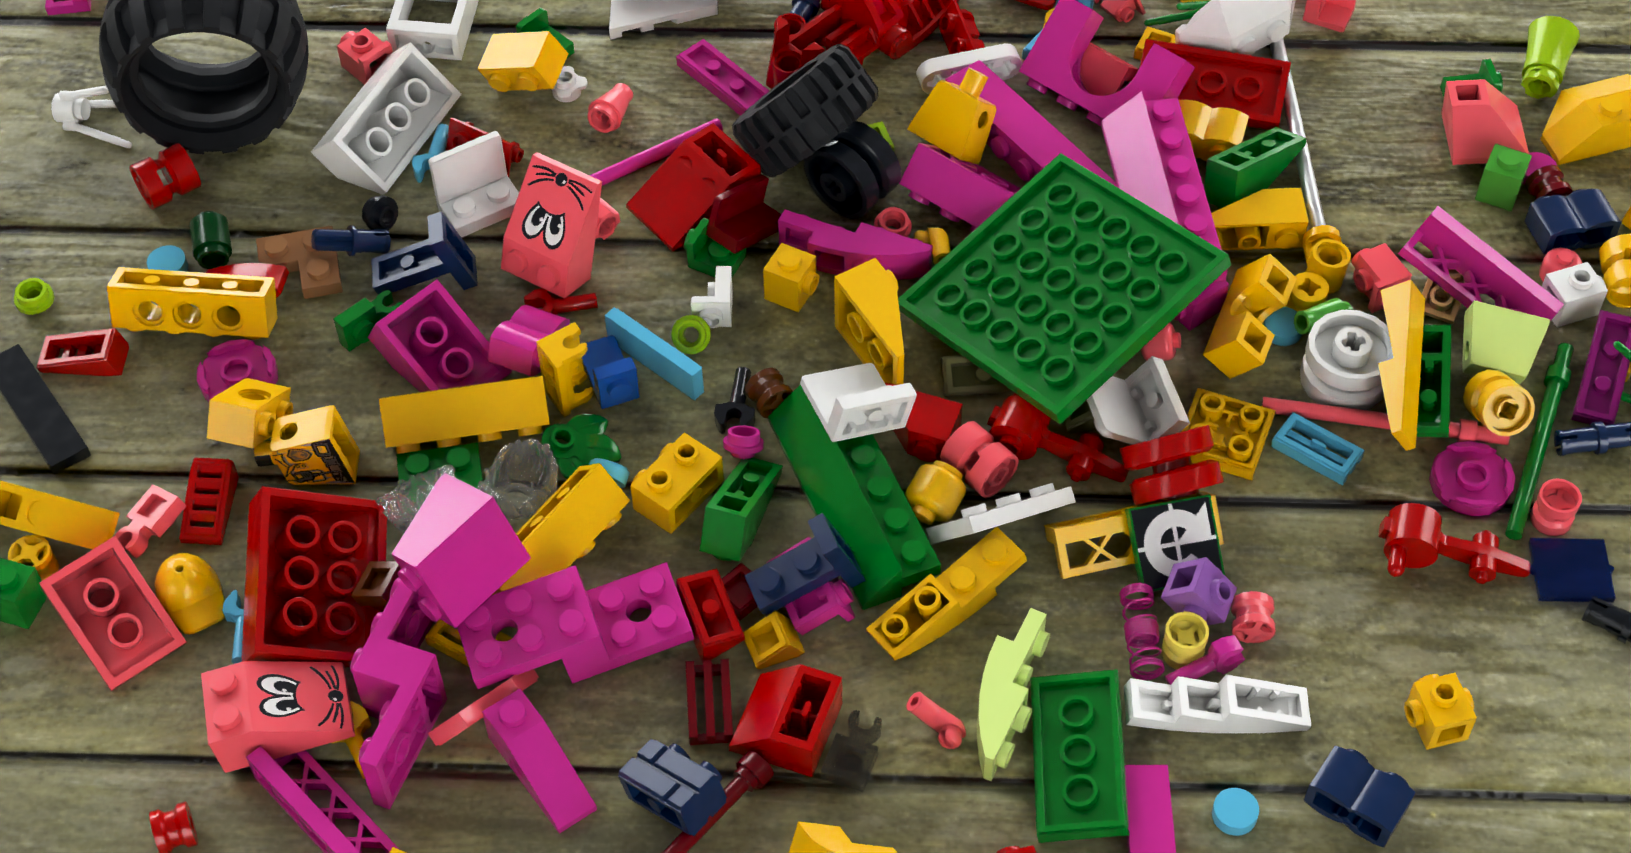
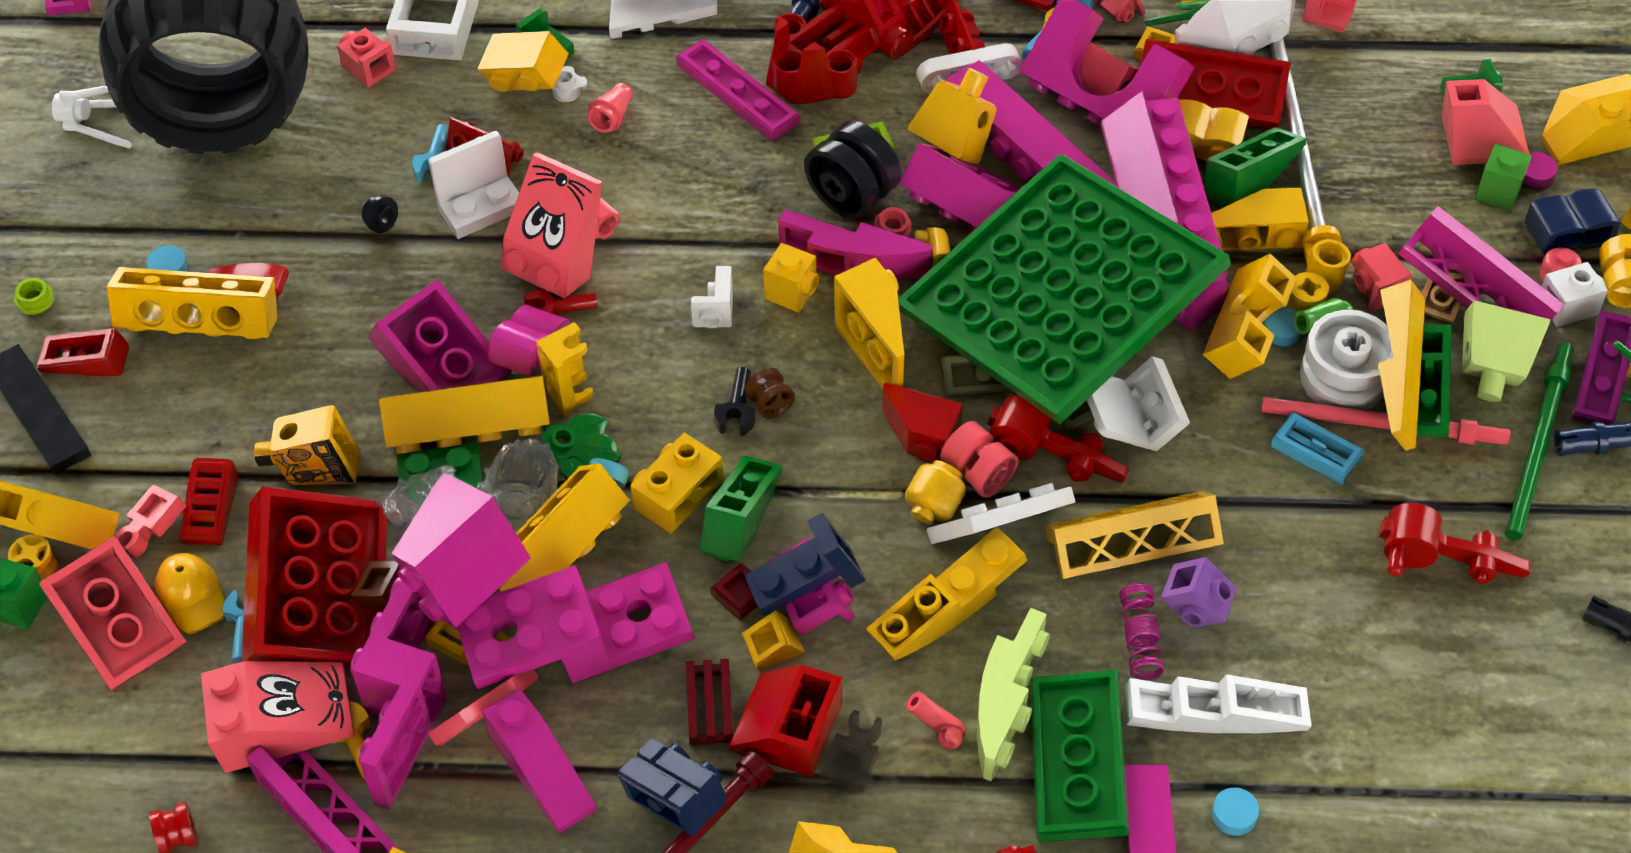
red wheel [129,143,201,210] -> none
dark green brick [189,211,232,269] -> none
dark pink tile [197,339,278,402] -> none
yellow brick [207,378,293,449] -> none
medium nougat plate [256,226,343,299] -> none
white slope [311,42,461,195] -> none
dark blue axle [311,225,391,256] -> none
green plate [333,290,403,352] -> none
dark blue bracket [371,211,478,294] -> none
blue bracket [582,335,640,409] -> none
dark pink bar [589,118,723,186] -> none
medium azure tile [605,307,704,401] -> none
red slope [626,123,761,252] -> none
lime plate [671,315,711,354] -> none
red slope [676,568,745,663] -> none
green bracket [684,217,746,277] -> none
dark red panel [706,174,781,254] -> none
dark pink plate [723,425,764,459] -> none
black tyre [732,44,878,177] -> none
green slope [768,385,941,611] -> none
white bracket [800,363,917,442] -> none
red wheel [1120,425,1224,505] -> none
tile [1125,494,1225,593] -> none
coral piece [1141,322,1181,361] -> none
light yellow wheel [1161,611,1209,670] -> none
dark pink bar [1165,635,1245,685] -> none
yellow tile [1181,388,1276,481] -> none
coral wheel [1231,591,1276,643] -> none
dark blue brick [1304,746,1416,847] -> none
yellow brick [1404,673,1477,750] -> none
dark pink tile [1429,441,1515,516] -> none
yellow wheel [1463,370,1535,436] -> none
lime plant [1521,16,1580,99] -> none
dark red wheel [1525,165,1573,200] -> none
clear blue piece [1528,538,1616,602] -> none
coral wheel [1530,478,1582,536] -> none

